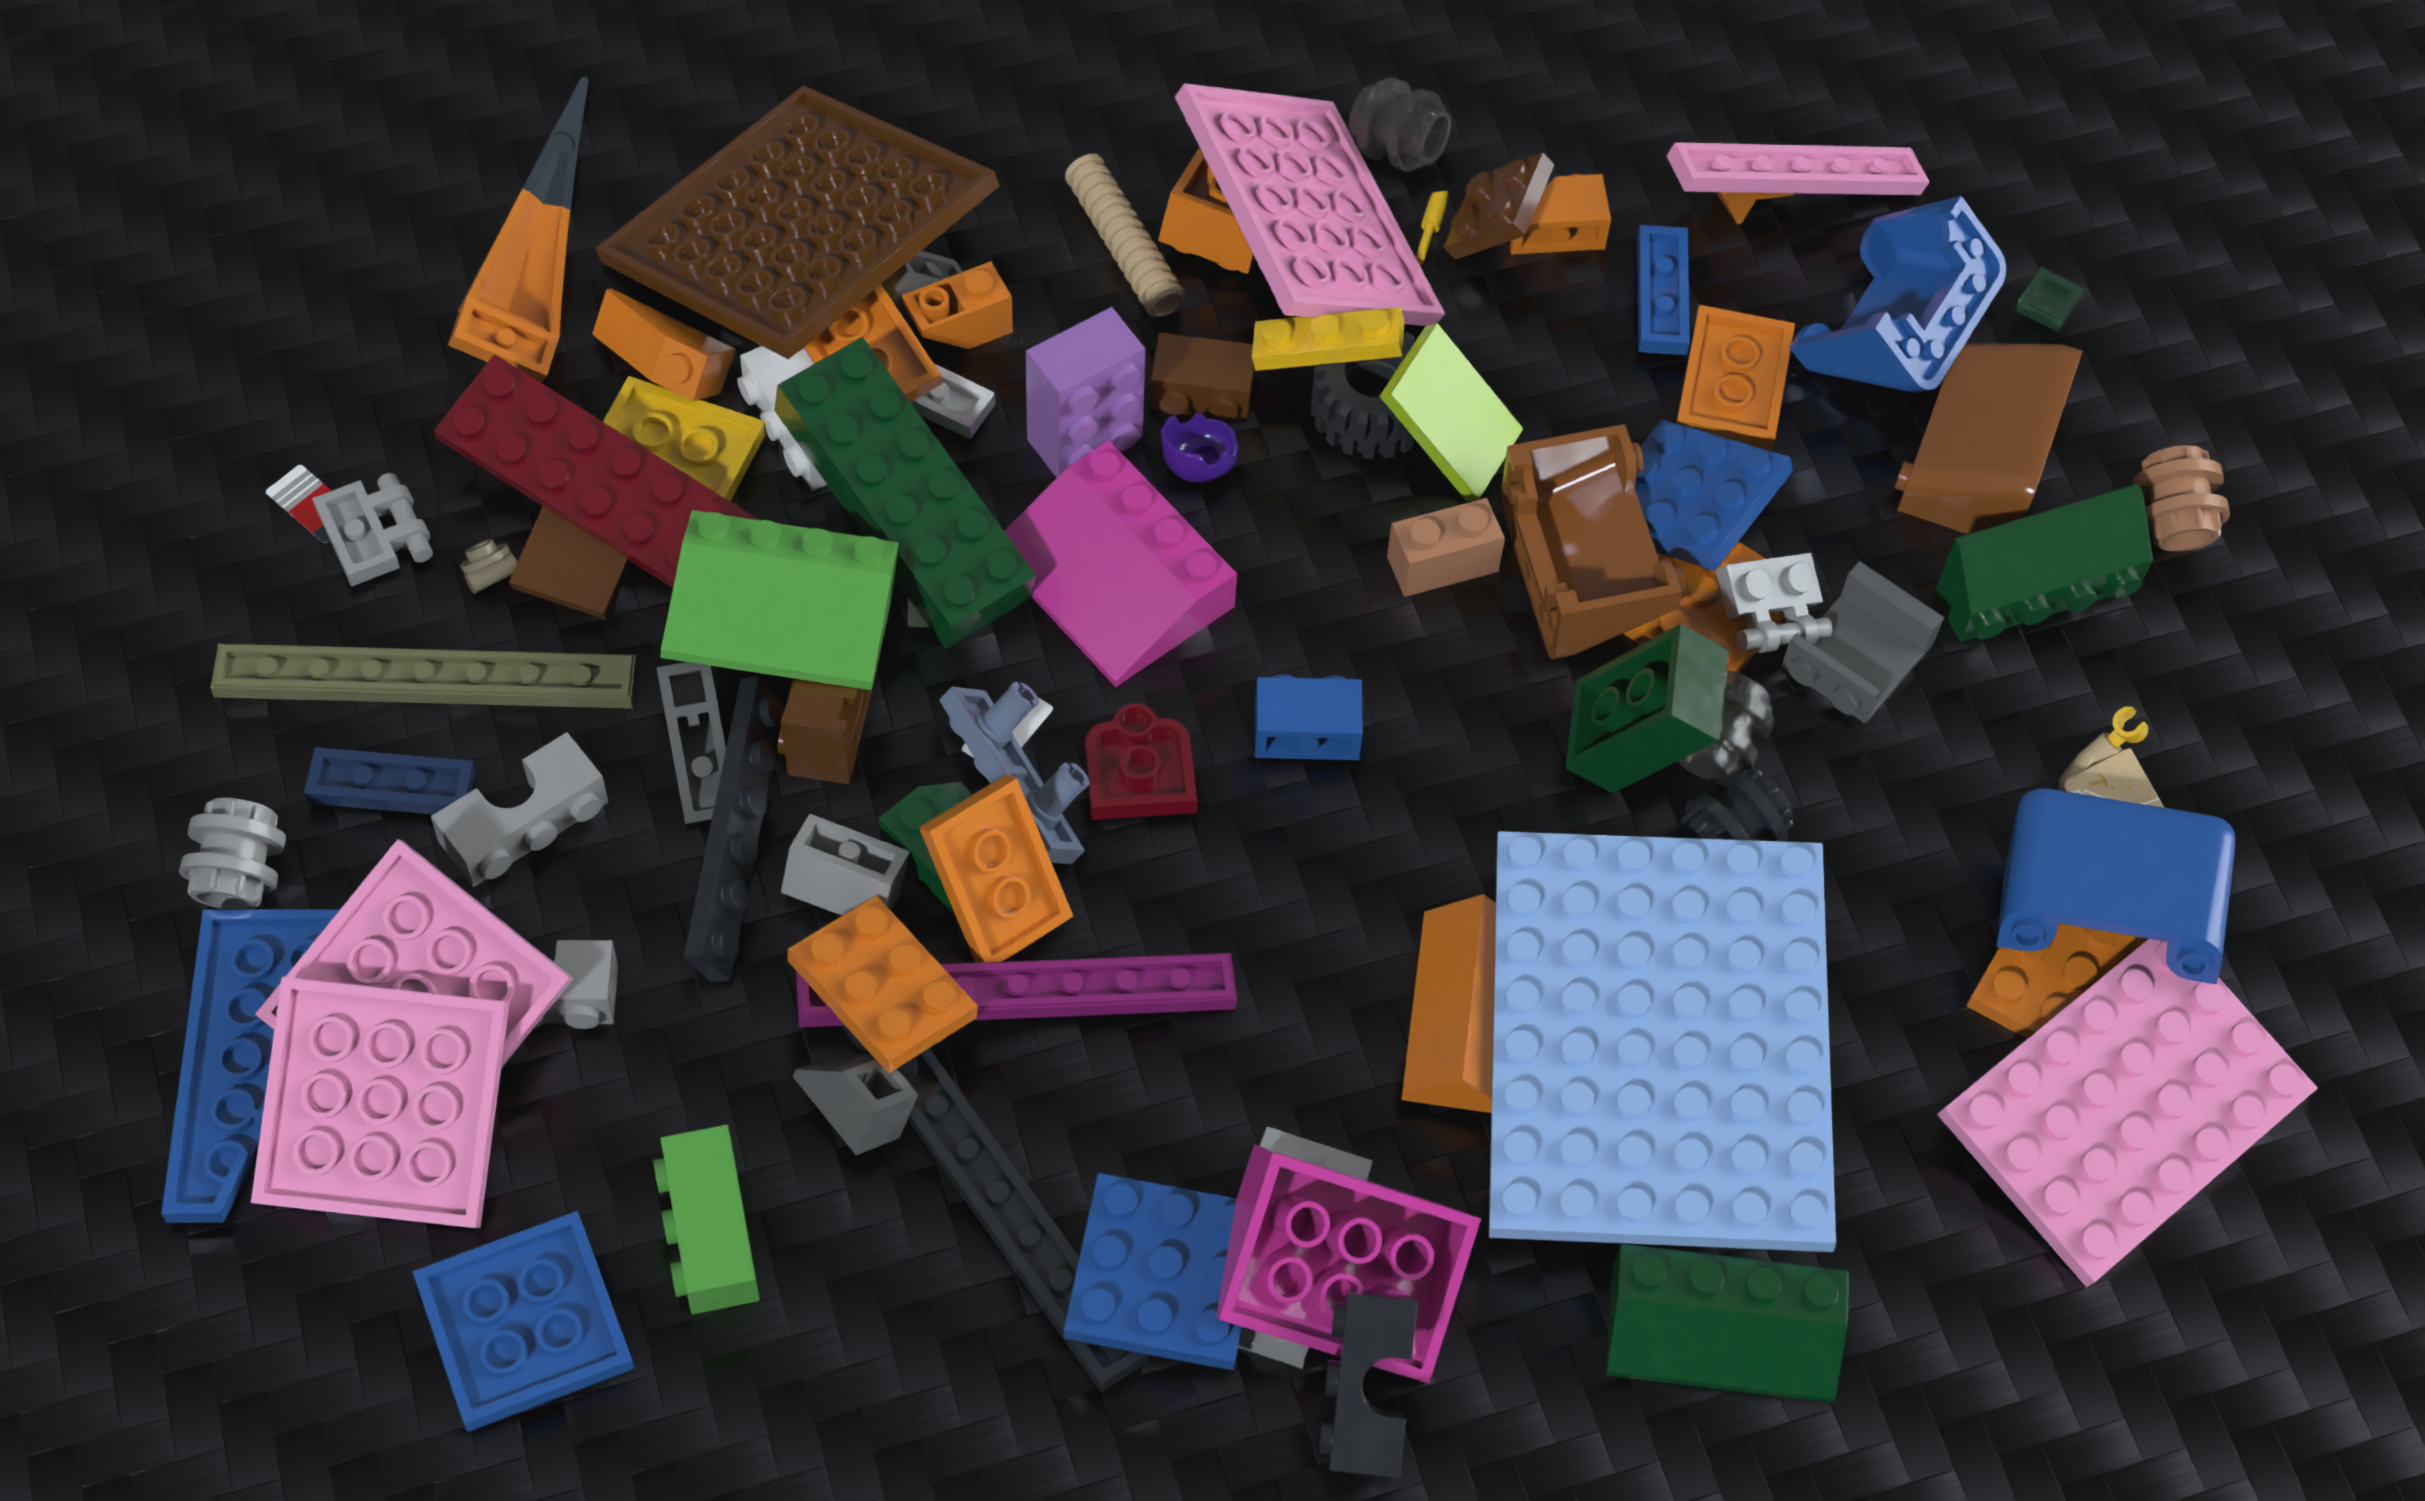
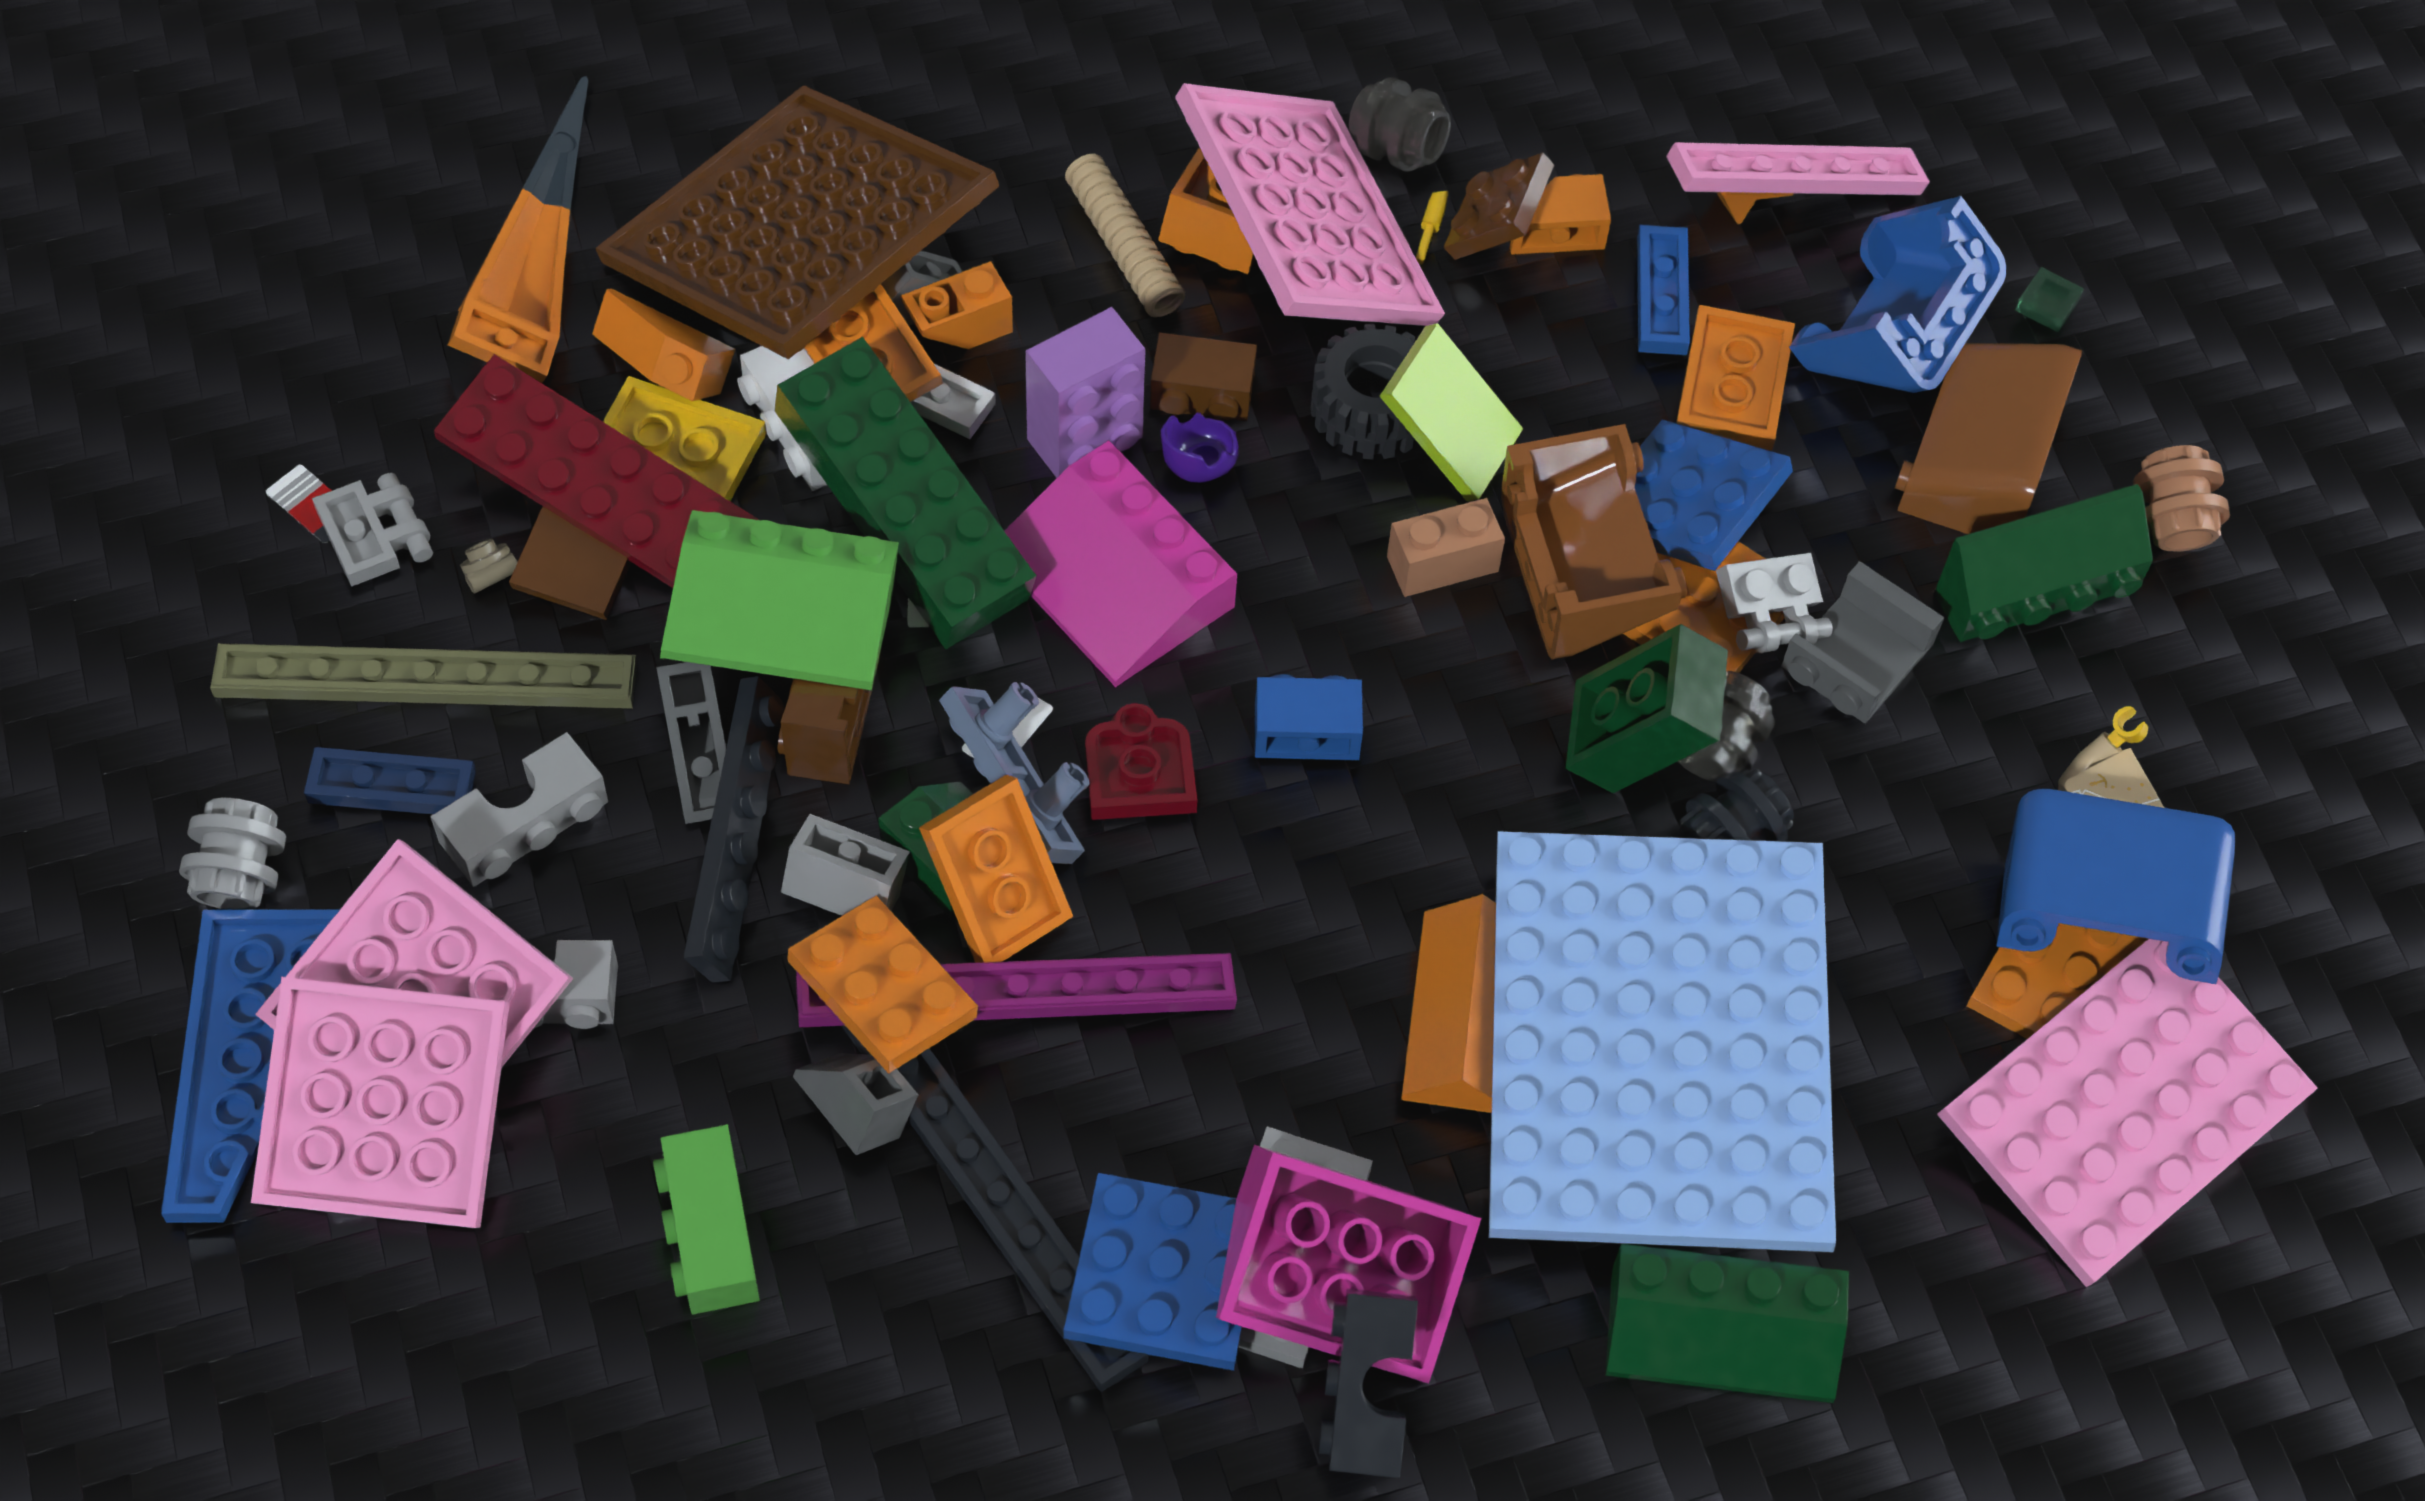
blue plate [412,1211,635,1432] -> none
yellow plate [1252,307,1405,371] -> none

